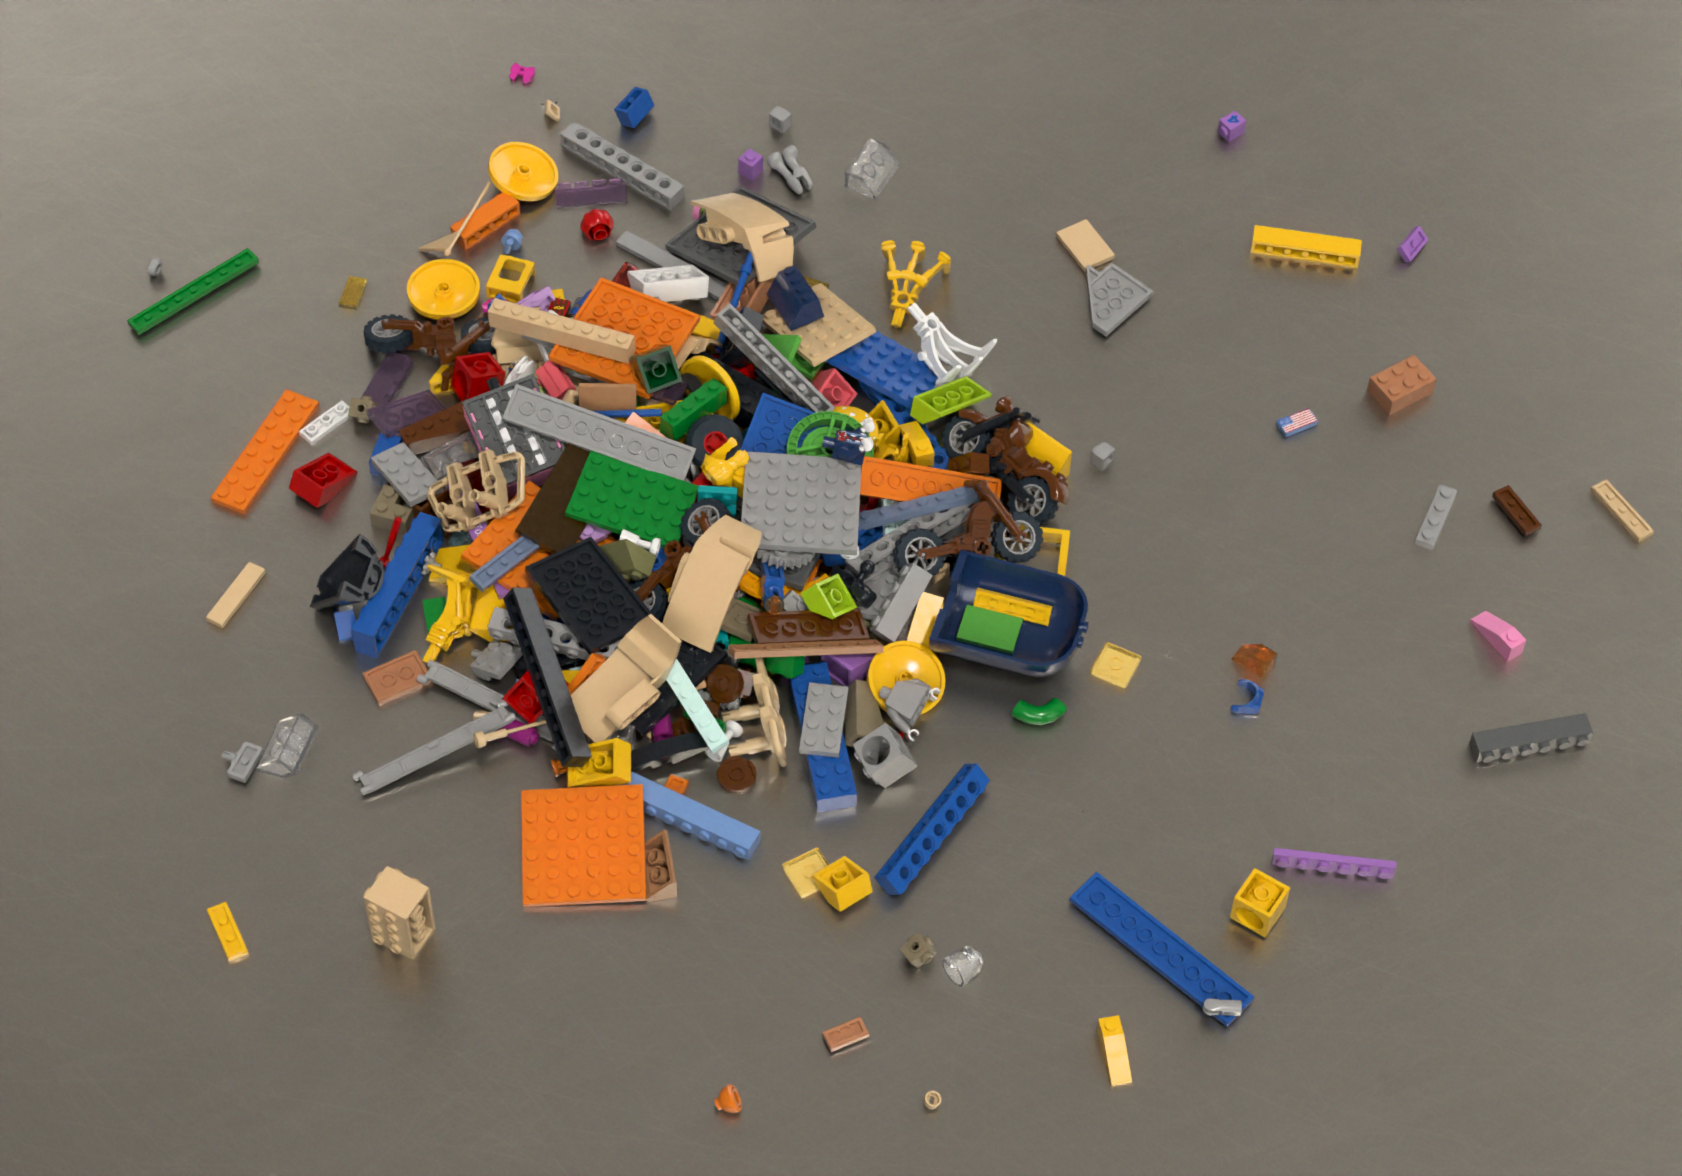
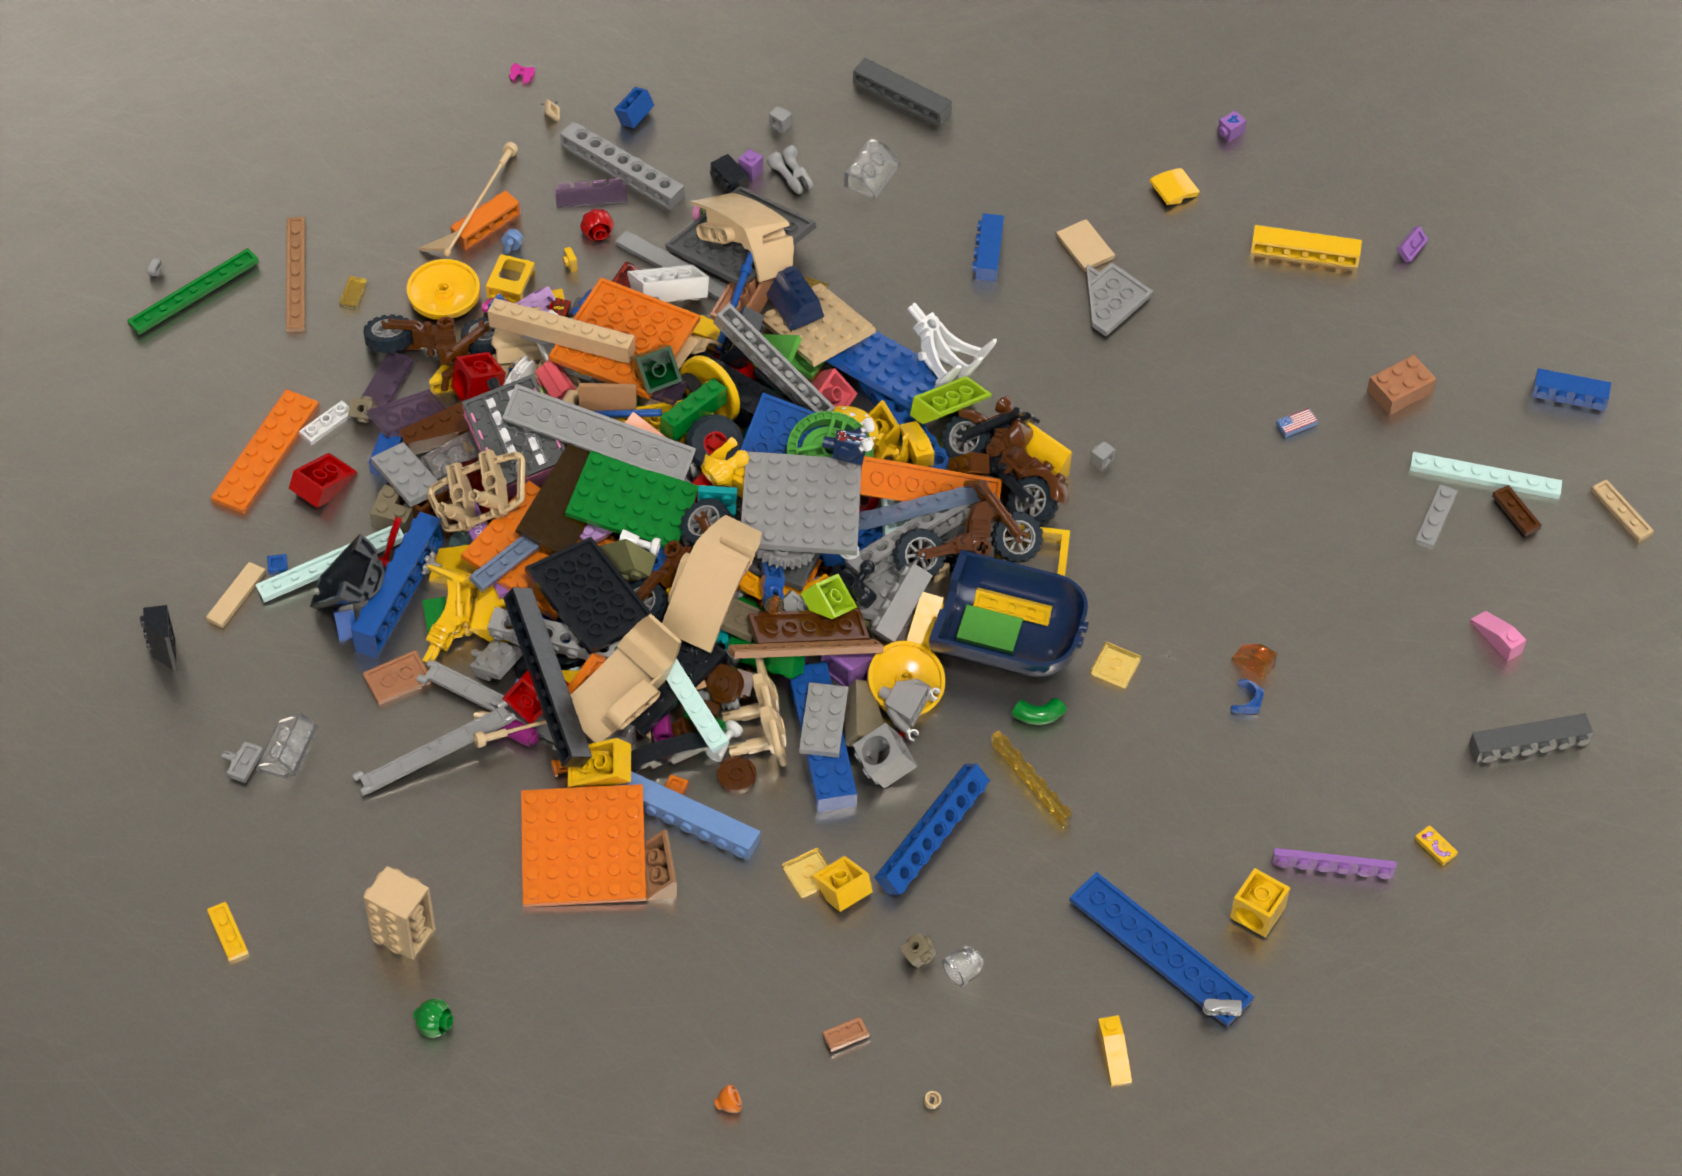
yellow dish [488,142,558,201] -> none
yellow piece [881,240,951,328] -> none
none -> black slope [140,605,177,671]
none -> light aqua plate [255,525,404,603]
none -> blue tile [267,554,288,575]
none -> medium nougat tile [286,217,305,333]
none -> green plant [413,998,454,1038]
none -> yellow plate [562,246,578,273]
none -> black brick [710,154,749,193]
none -> dark grey brick [853,58,952,126]
none -> blue brick [972,213,1004,282]
none -> clear yellow plate [991,731,1072,828]
none -> yellow slope [1149,168,1200,205]
none -> light aqua plate [1410,452,1562,499]
none -> yellow tile [1414,825,1458,866]
none -> blue brick [1532,368,1611,411]

